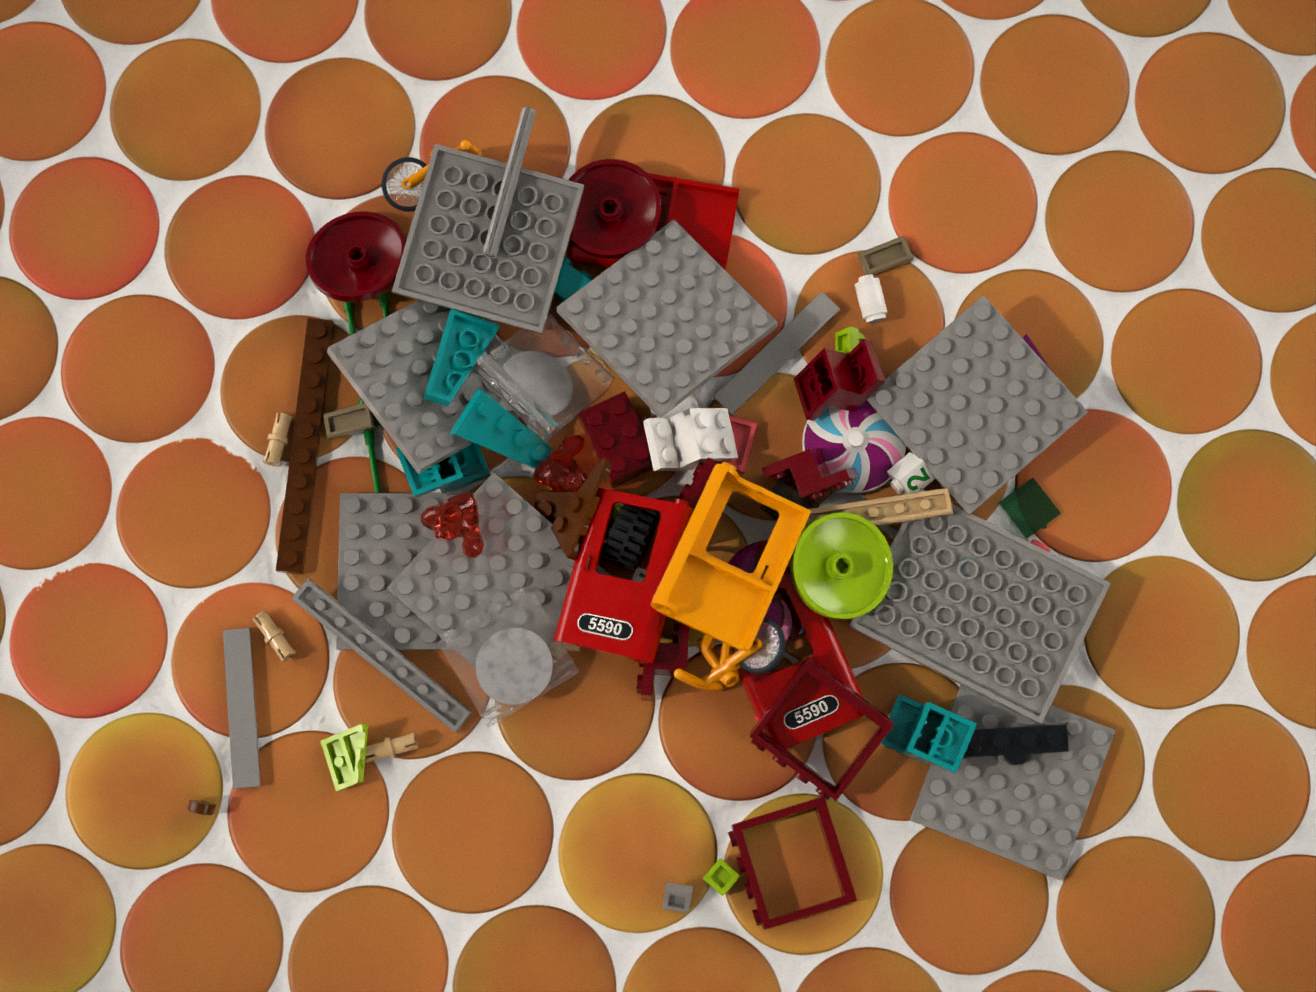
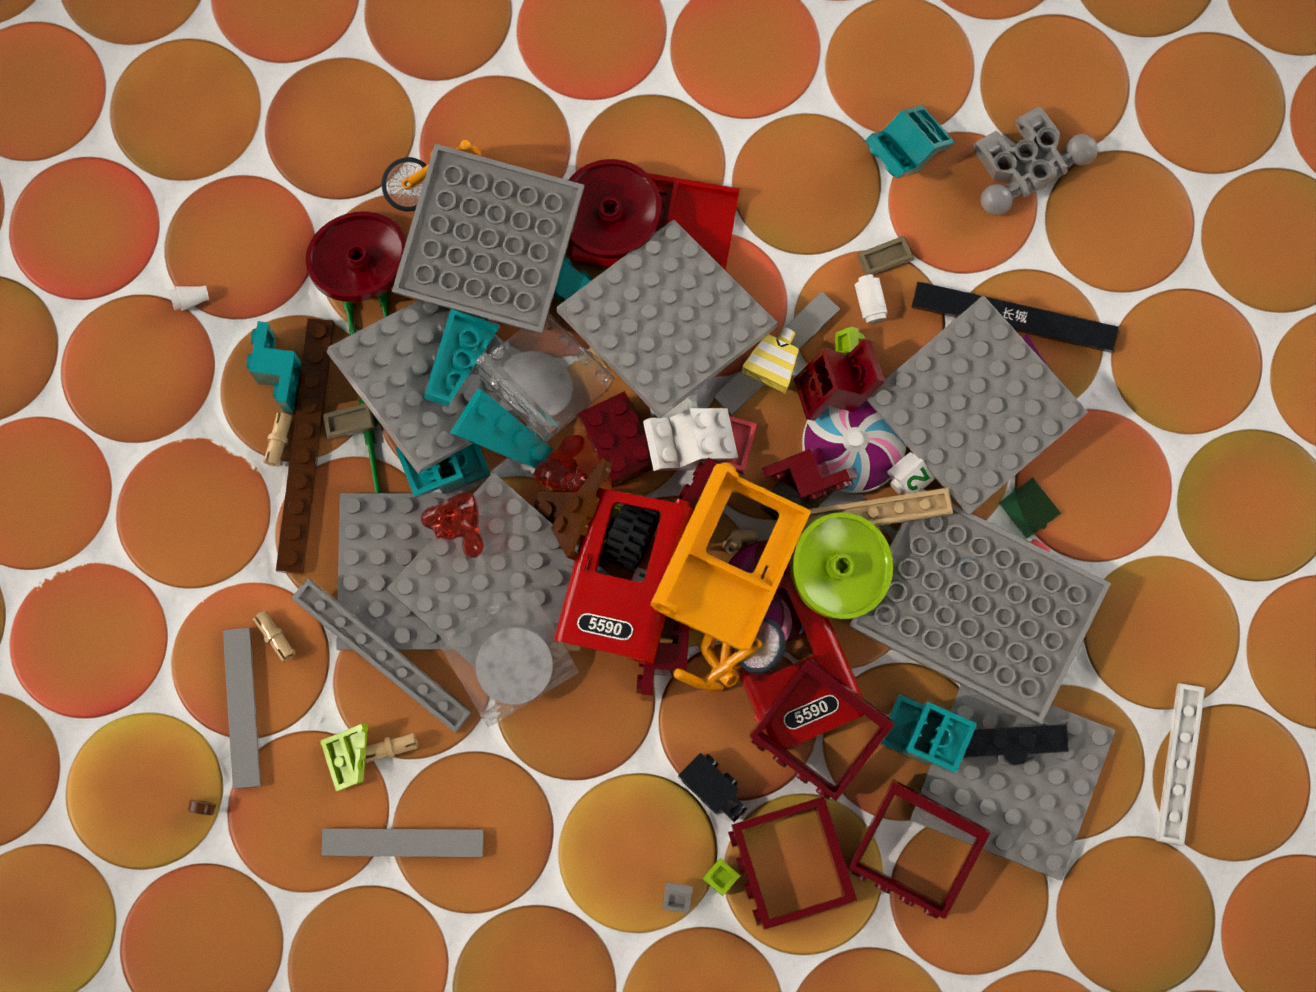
light grey axle [483,107,536,257] -> none
none -> white cone [169,285,209,311]
none -> teal bracket [246,321,302,414]
none -> light grey tile [321,829,484,857]
none -> black brick [678,753,747,822]
none -> tan arm [722,529,758,555]
none -> light yellow torso [742,327,799,394]
none -> dark red window [848,779,991,919]
none -> teal bracket [865,105,955,179]
none -> black tile [911,281,1118,353]
none -> light grey connector [973,106,1098,216]
none -> white tile [1156,683,1205,846]

